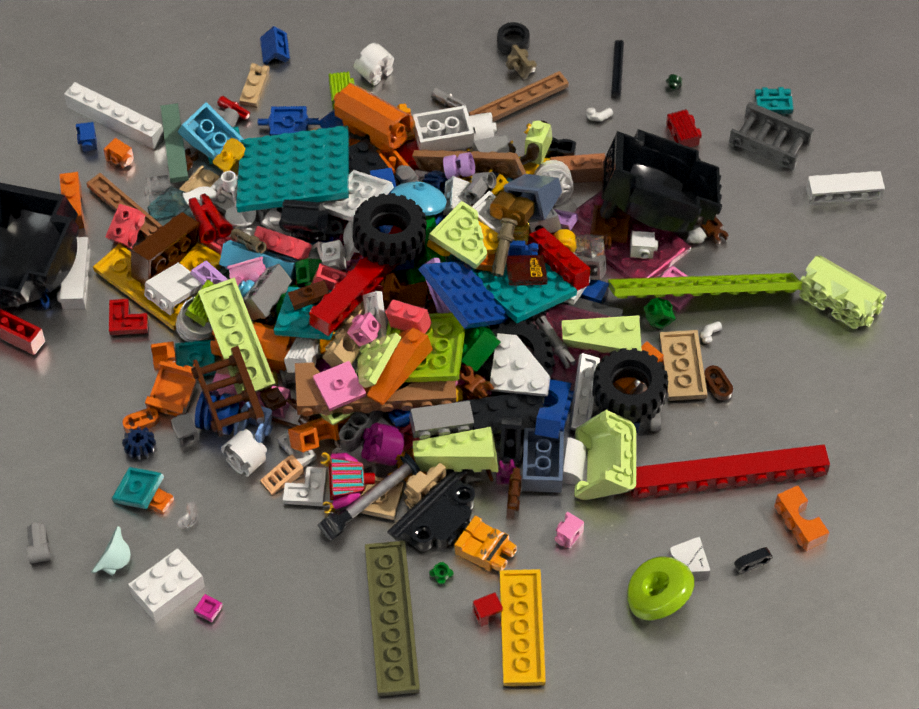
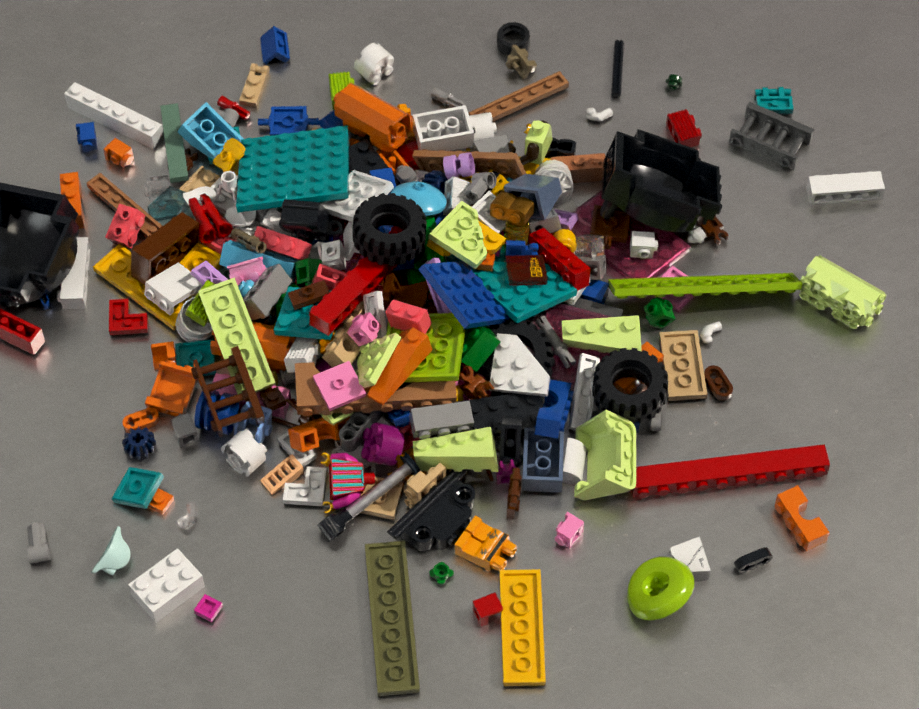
dark tan pin [491,218,518,277] -> none

